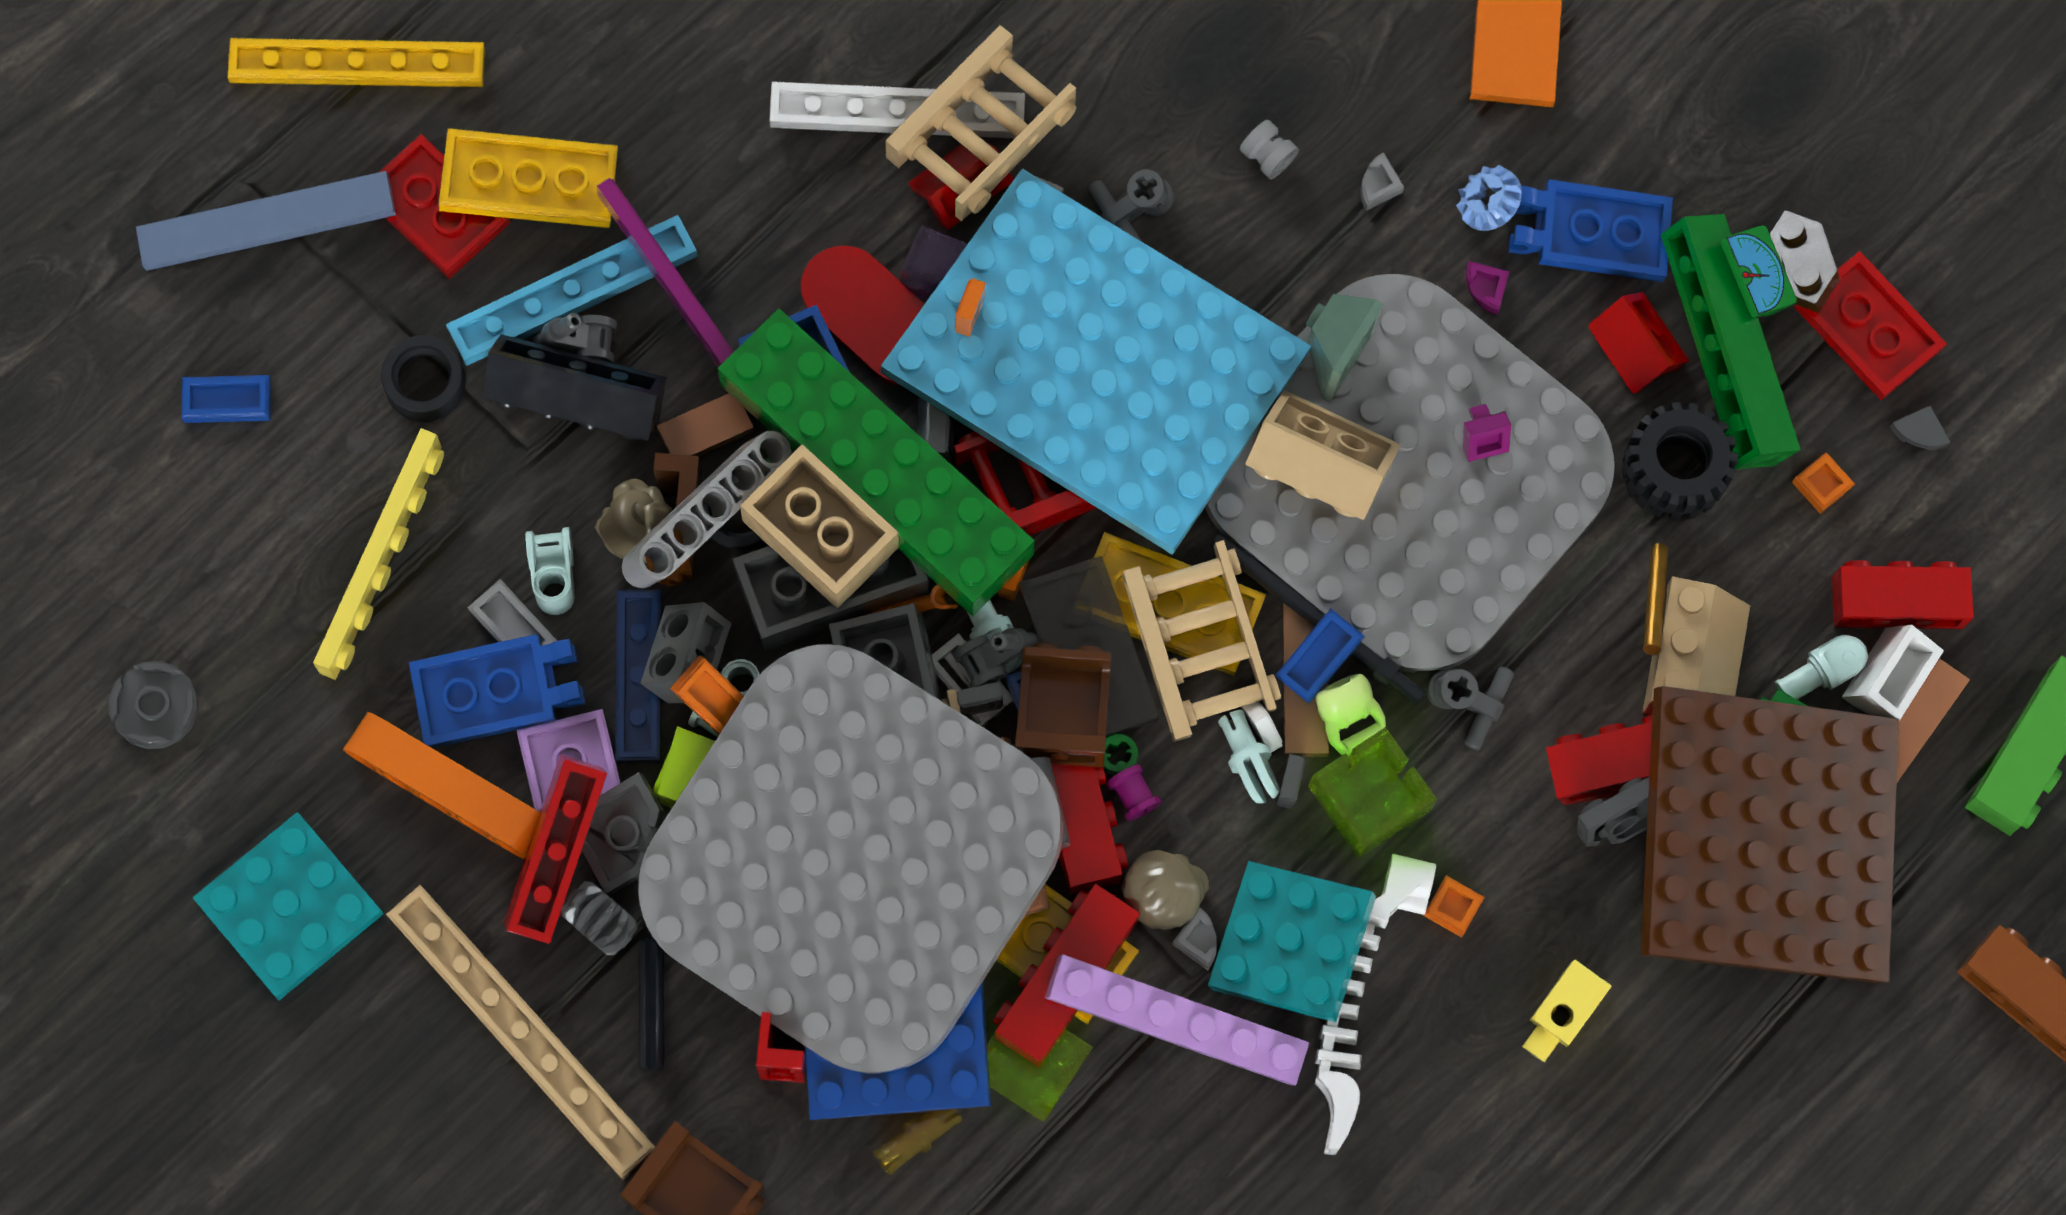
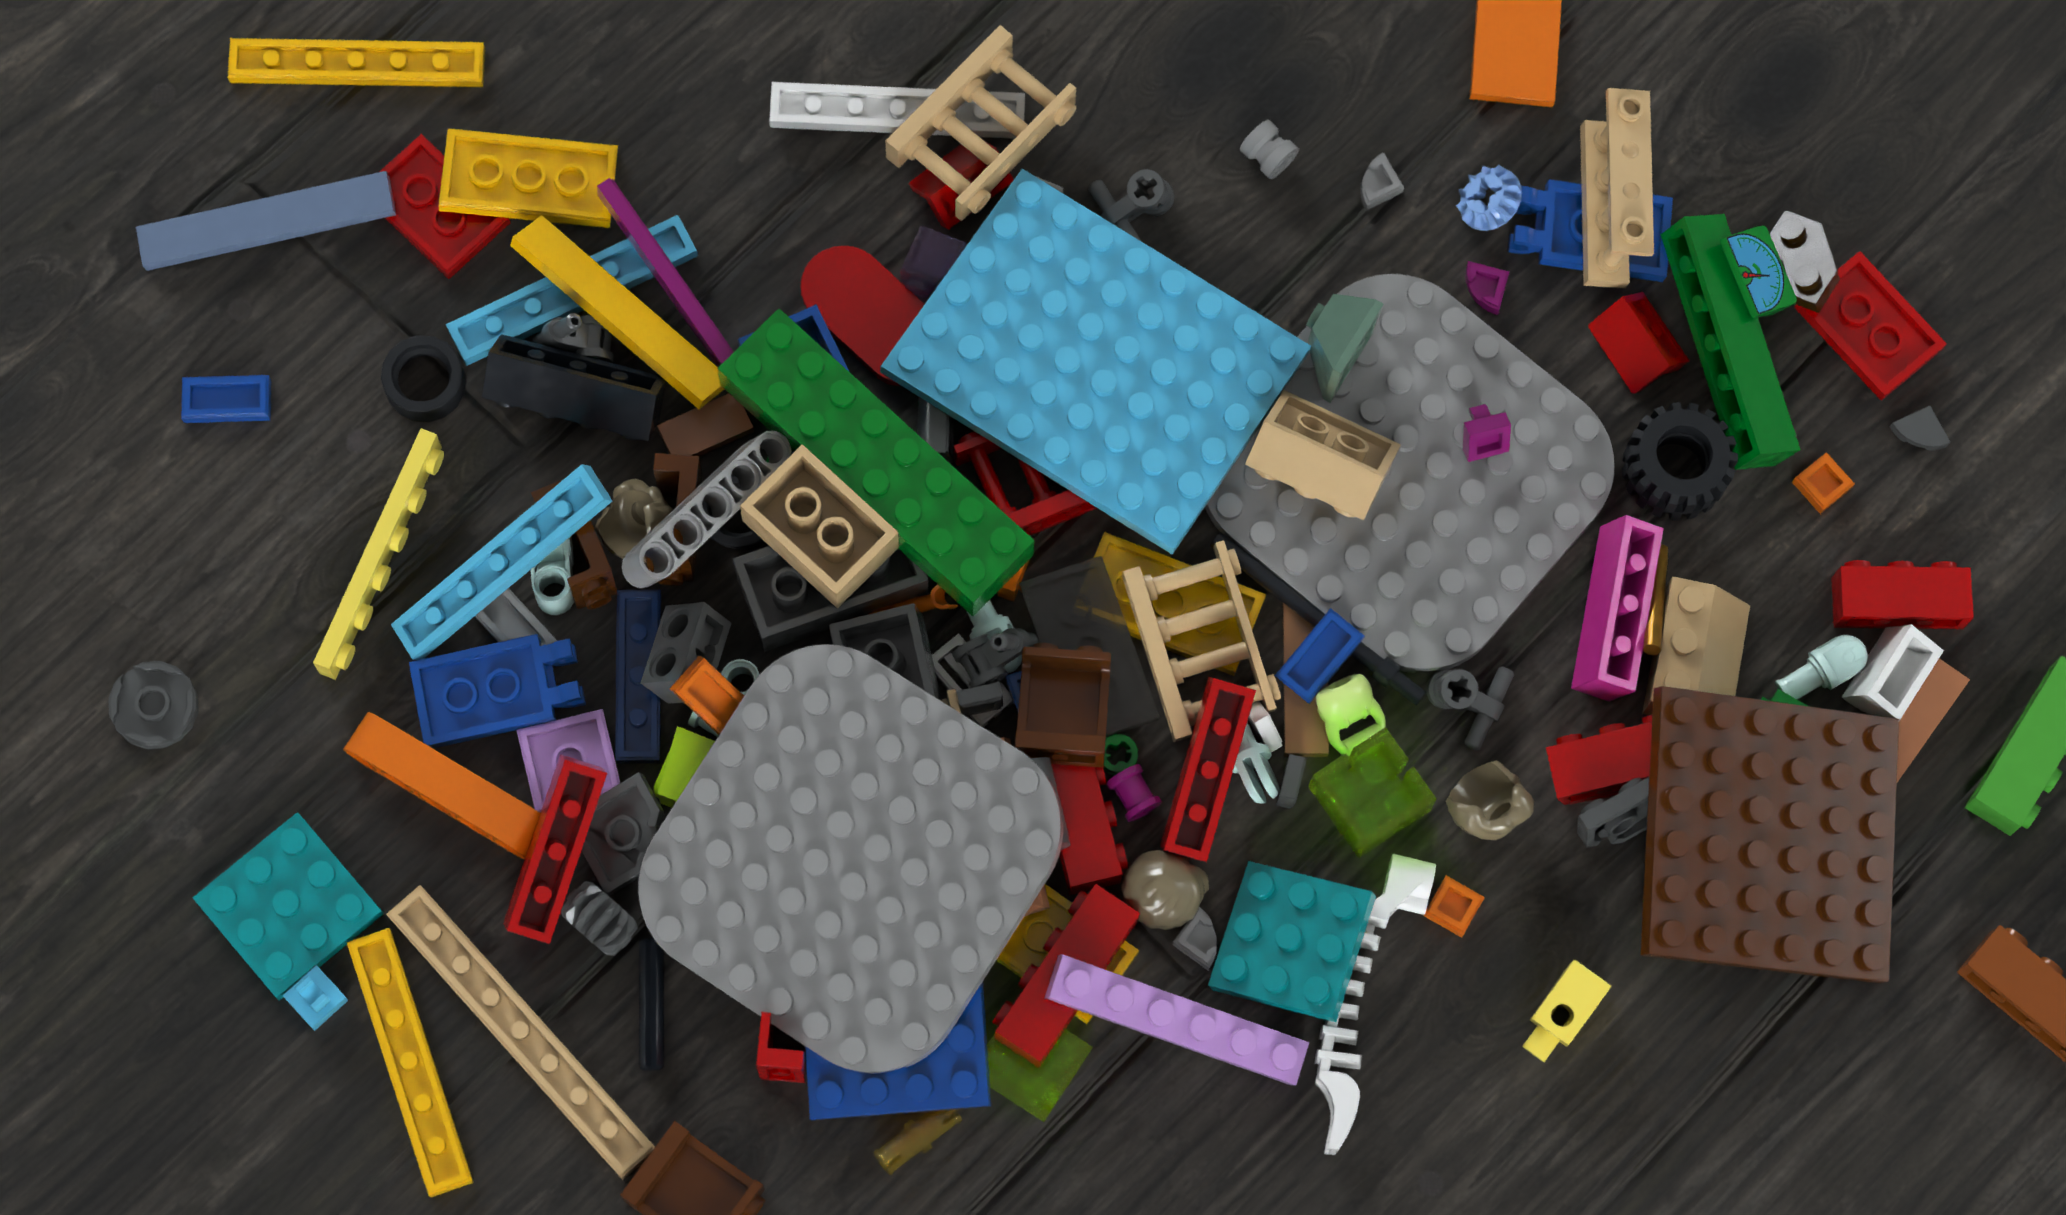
orange tile [954,278,986,337] -> none
none -> medium azure tile [282,965,348,1031]
none -> yellow tile [346,928,474,1198]
none -> medium azure plate [391,464,612,660]
none -> yellow tile [510,215,724,410]
none -> reddish brown panel [531,479,617,610]
none -> red brick [1160,677,1256,862]
none -> dark tan hair [1446,760,1535,840]
none -> dark pink brick [1571,515,1664,702]
none -> tan fence [1580,88,1654,288]

